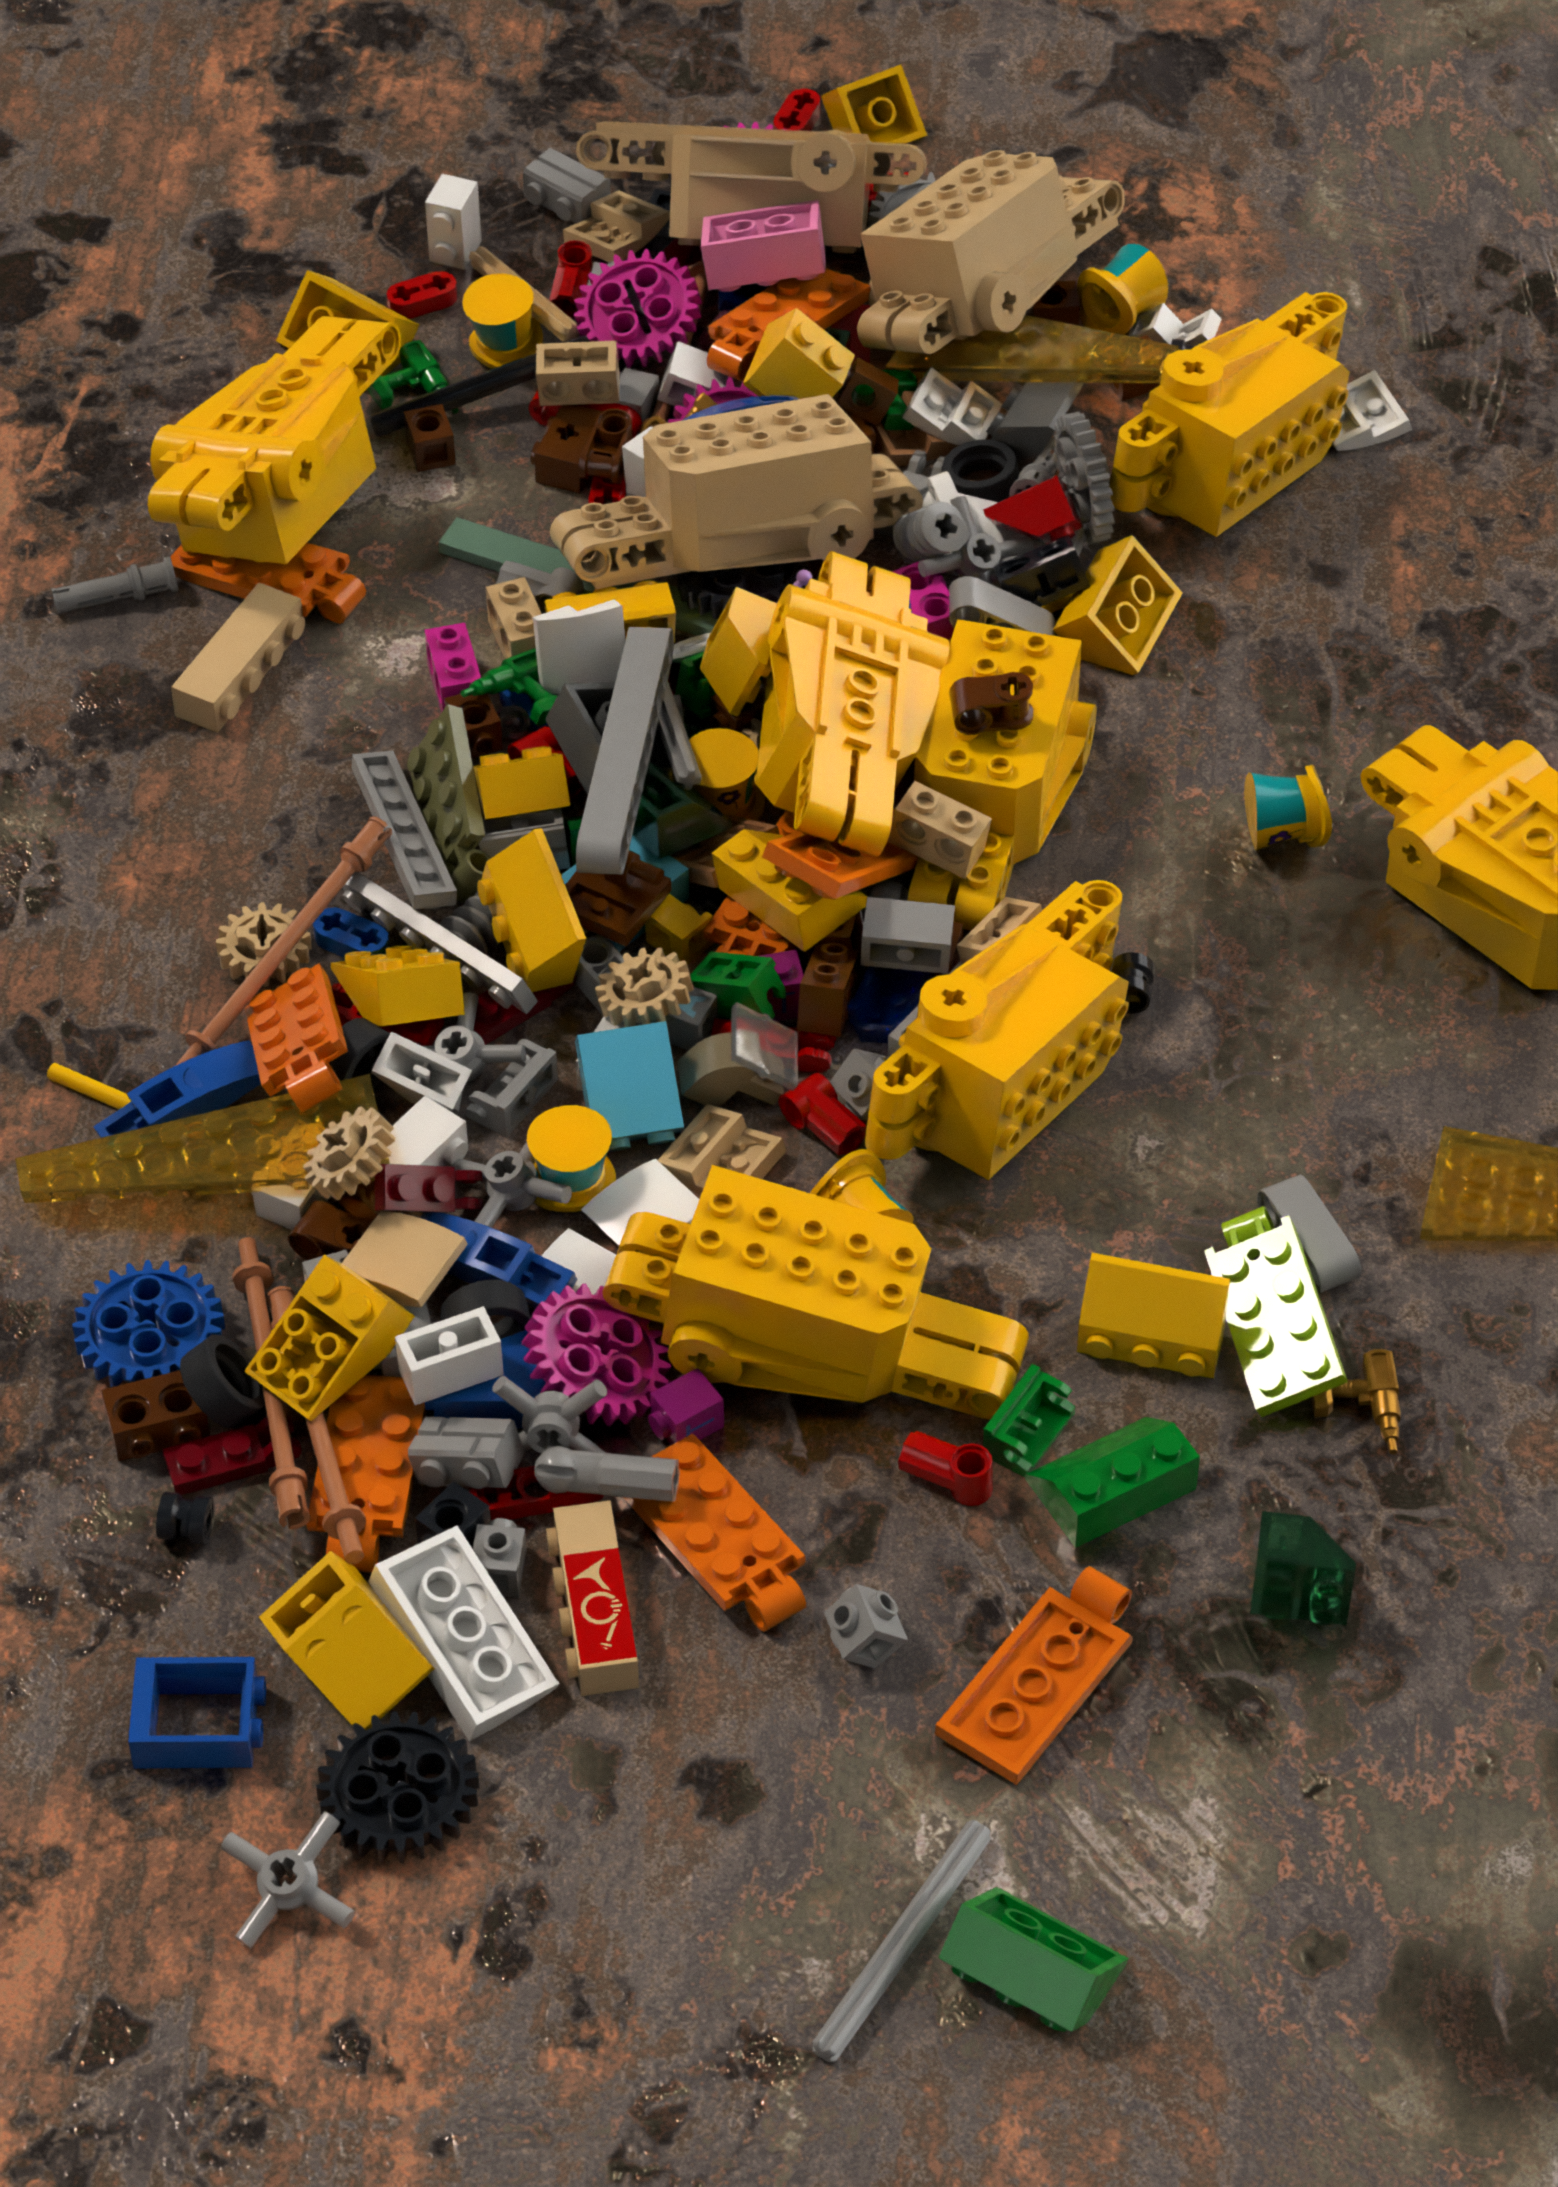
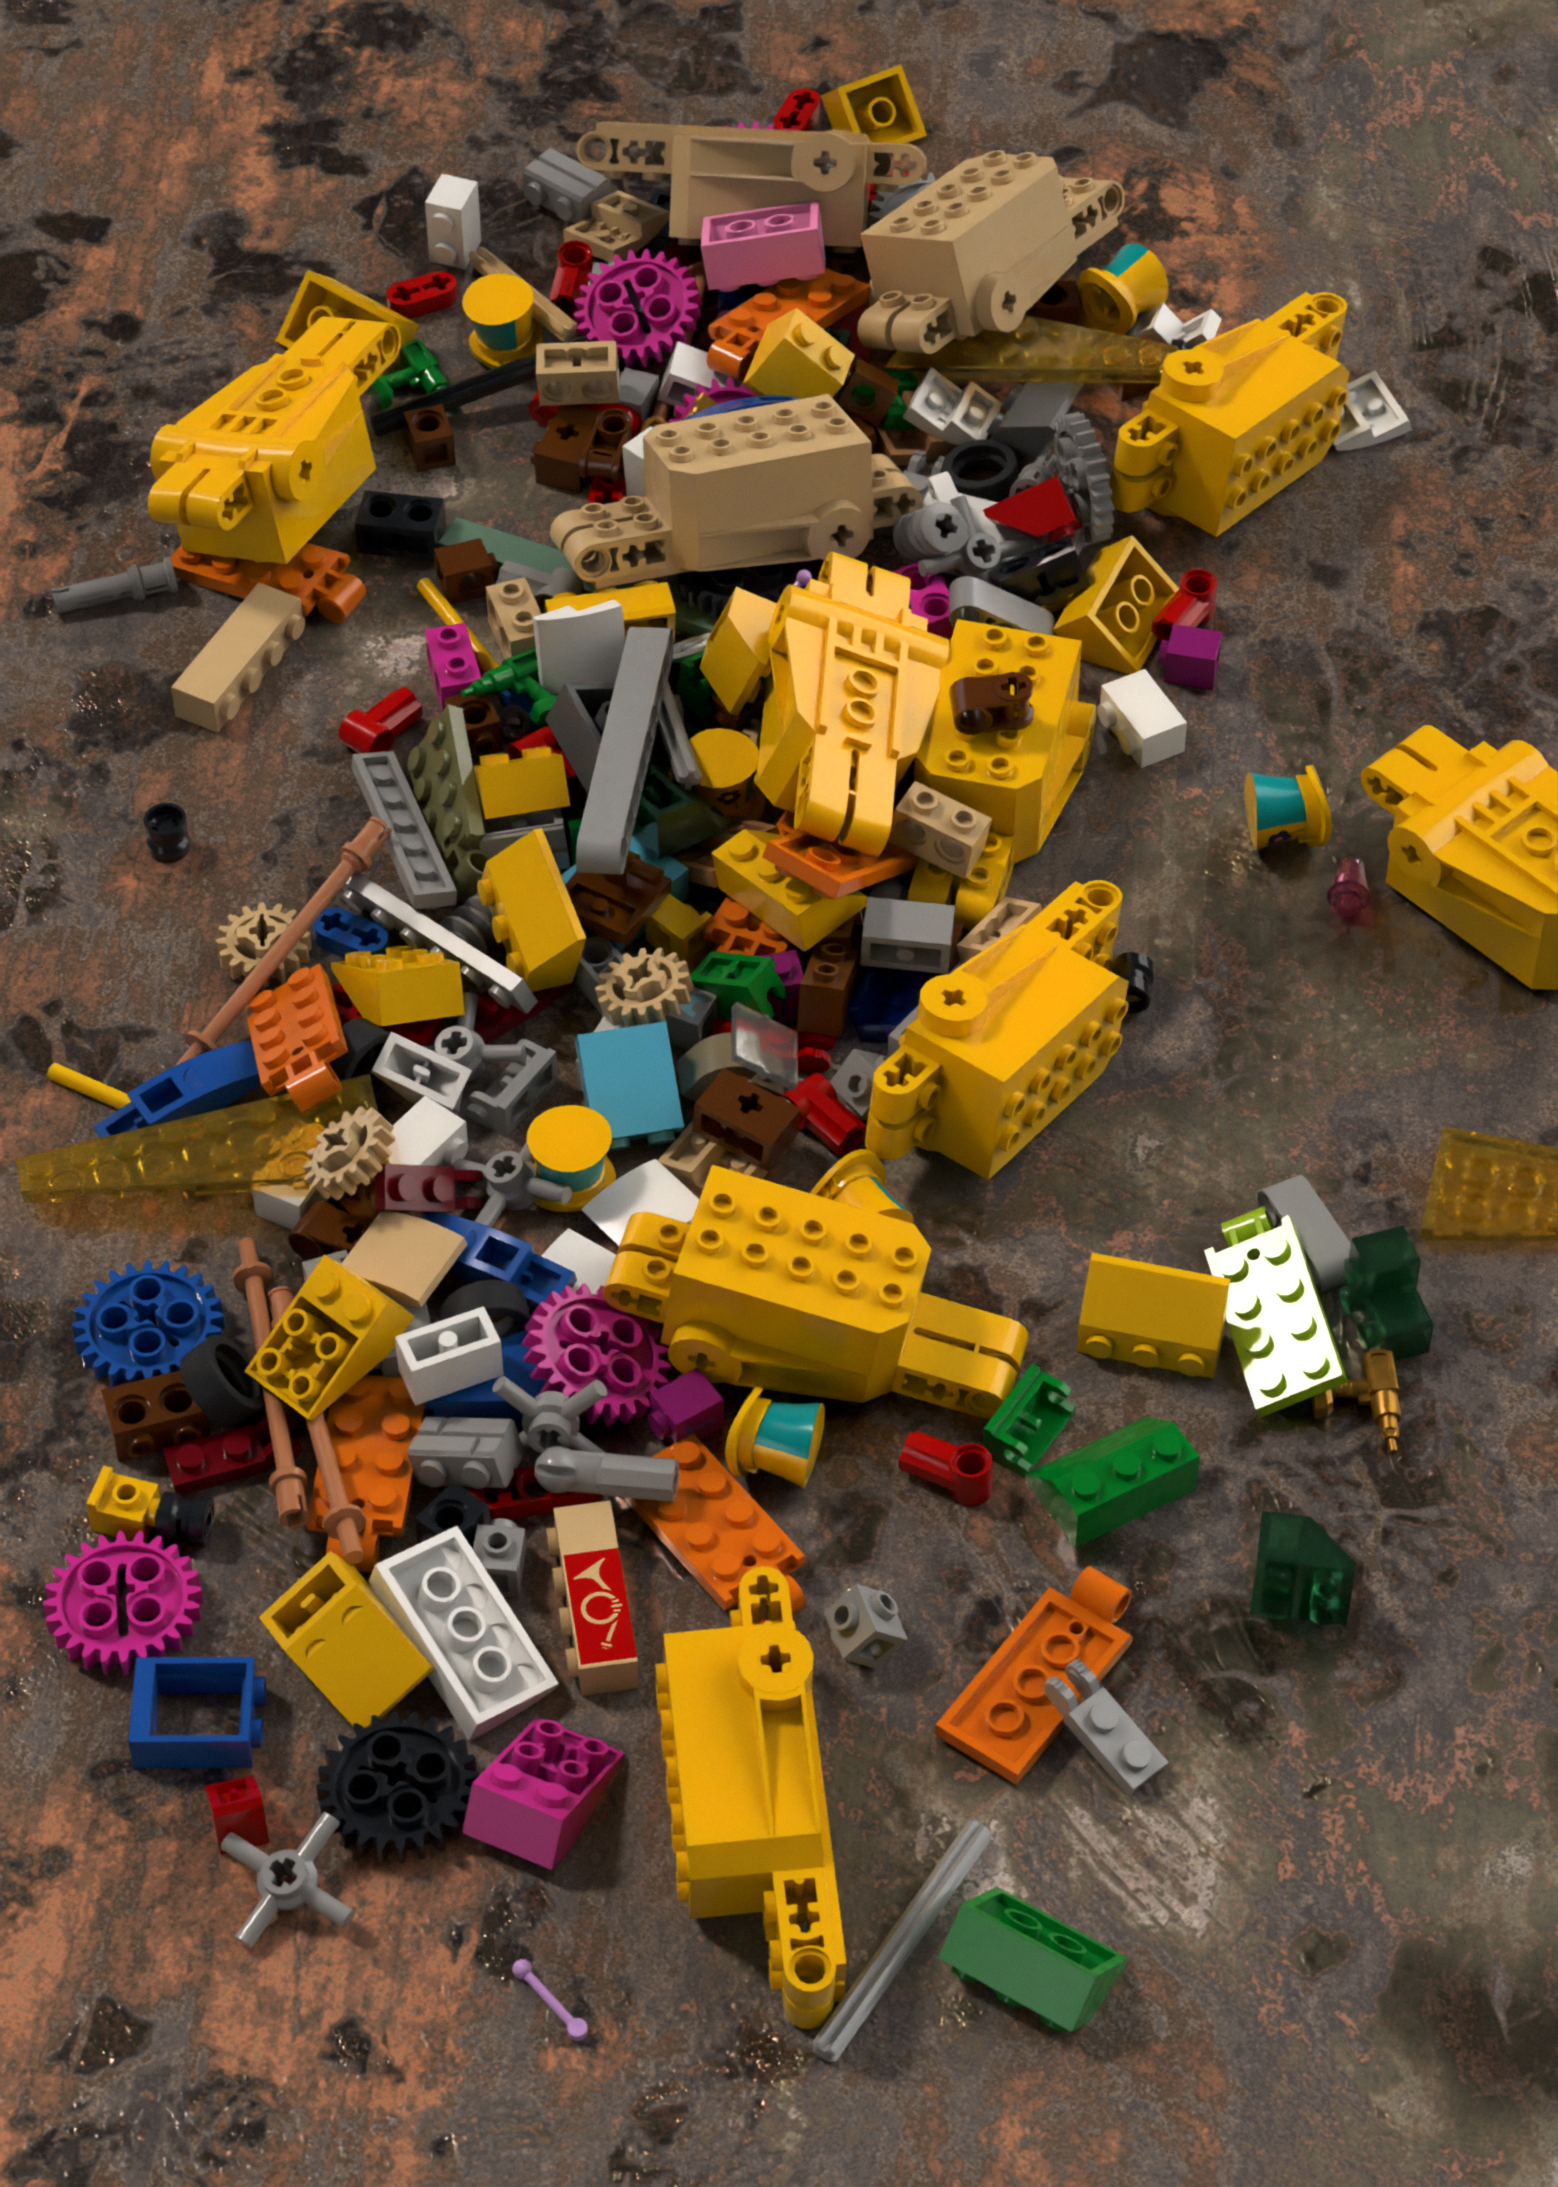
none -> dark pink gear [43,1531,203,1675]
none -> yellow brick [86,1465,161,1543]
none -> black wheel [143,803,190,863]
none -> red slope [205,1775,270,1855]
none -> red piece [338,686,423,754]
none -> black brick [355,490,446,561]
none -> yellow bar [416,577,499,673]
none -> reddish brown brick [434,538,499,605]
none -> dark pink slope [462,1717,625,1870]
none -> lavender hinge [512,1959,588,2041]
none -> yellow piece [655,1566,847,2029]
none -> reddish brown brick [692,1068,800,1172]
none -> yellow hat [725,1386,825,1488]
none -> light grey hinge [1043,1659,1168,1796]
none -> white brick [1097,669,1187,768]
none -> red piece [1151,569,1217,643]
none -> magenta brick [1158,624,1222,690]
none -> clear pink cone [1327,857,1370,918]
none -> clear green brick [1340,1225,1434,1361]

